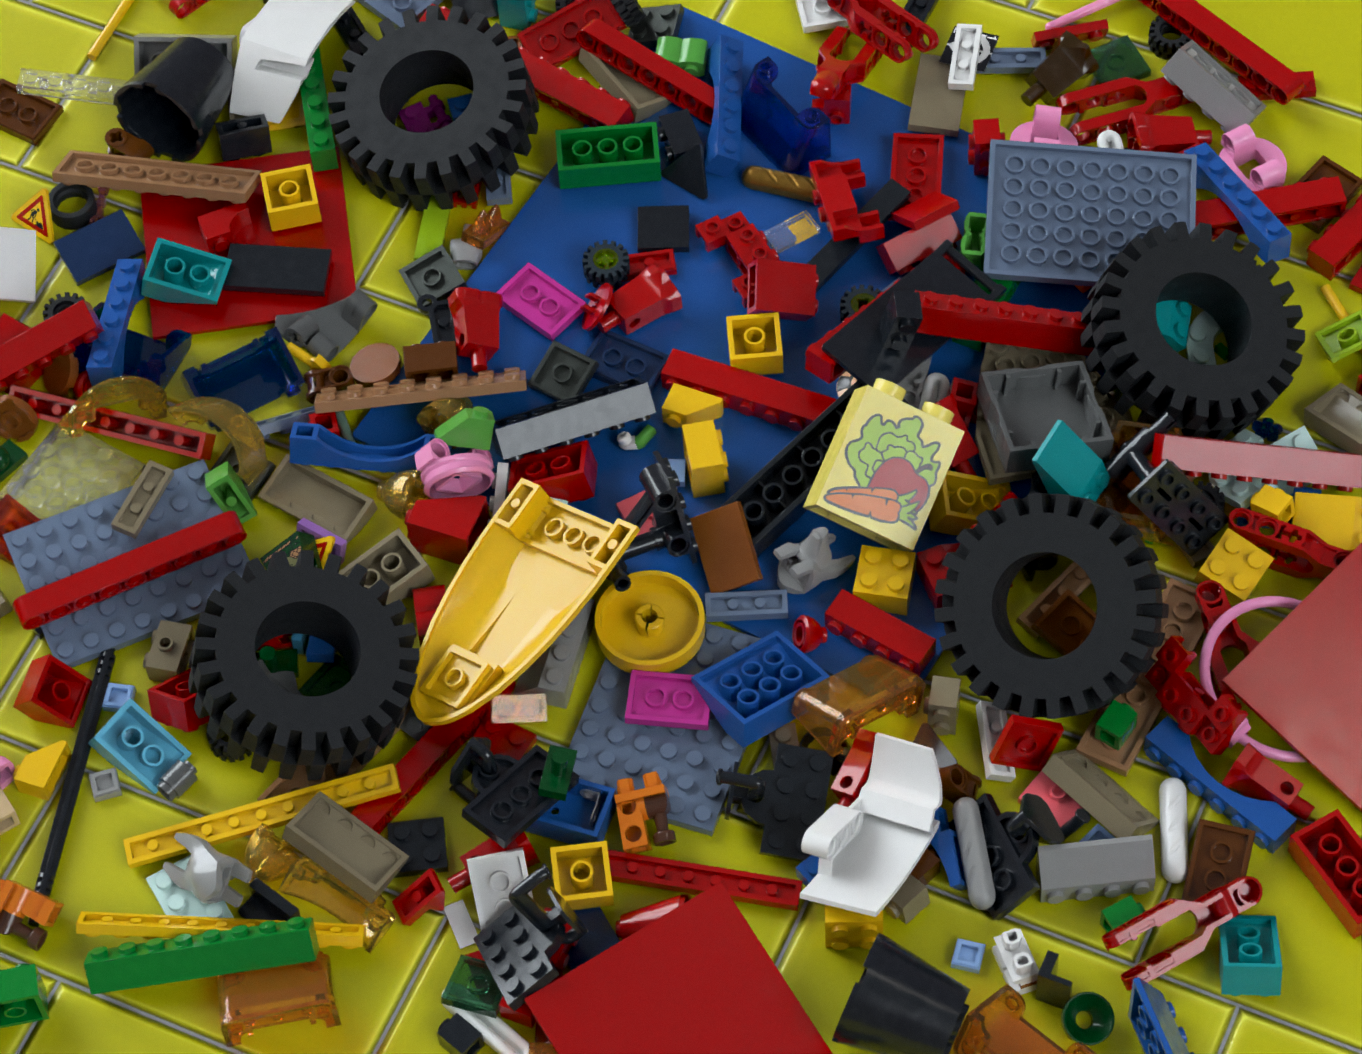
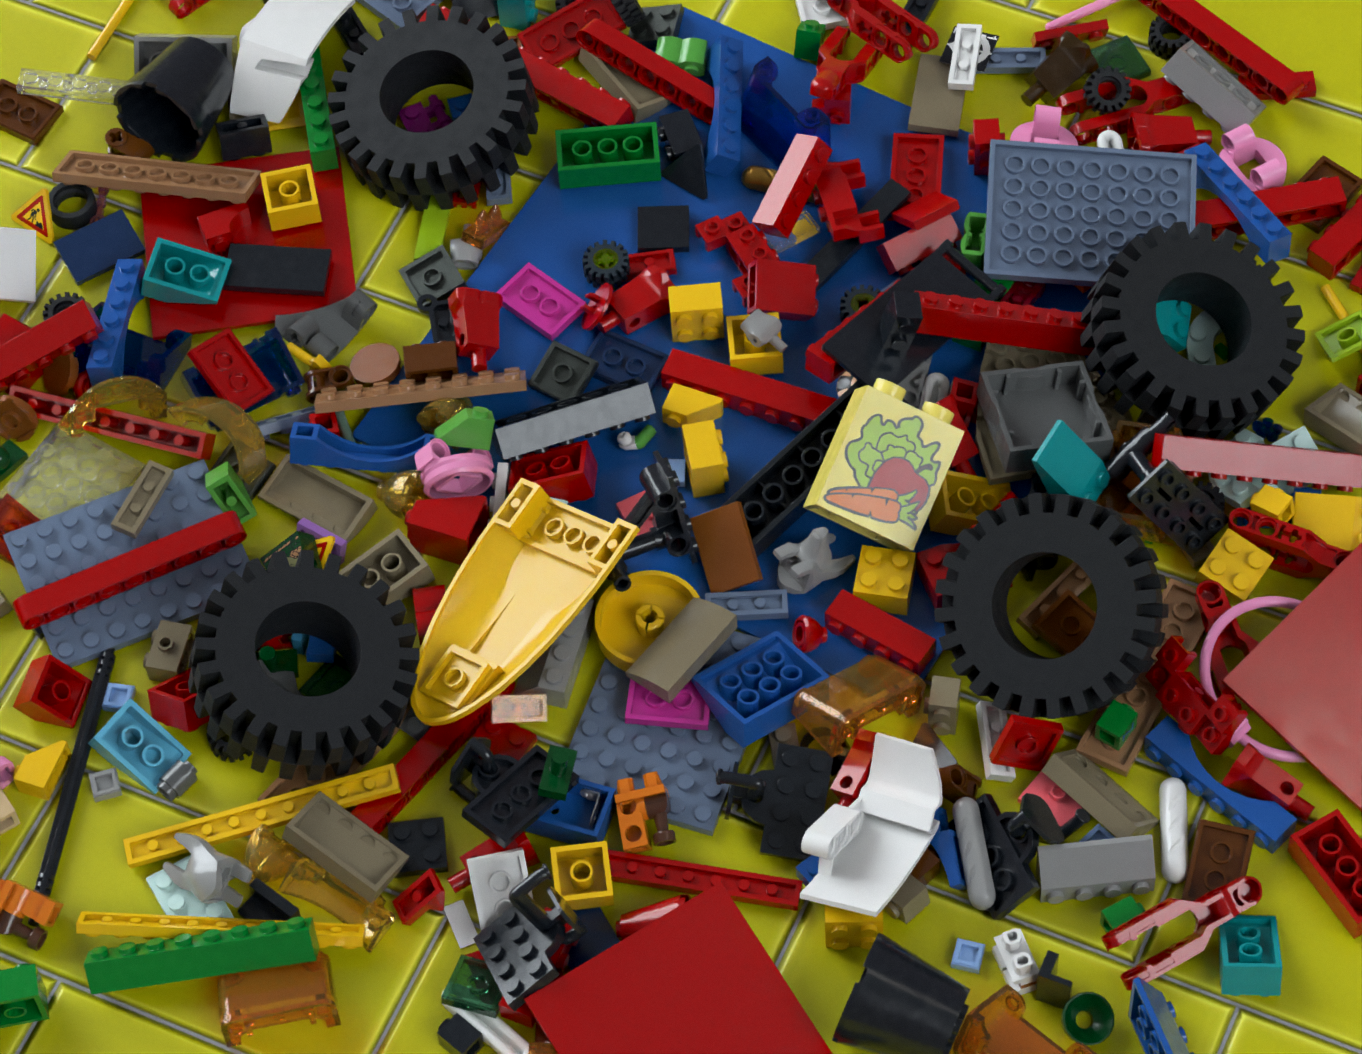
none -> red tile [187,327,275,417]
none -> dark tan slope [625,597,738,703]
none -> yellow brick [668,282,725,343]
none -> light grey piece [740,308,788,353]
none -> brick [752,133,833,239]
none -> green brick [794,20,826,61]
none -> dark red plate [1000,281,1046,306]
none -> black tyre [1083,66,1132,115]

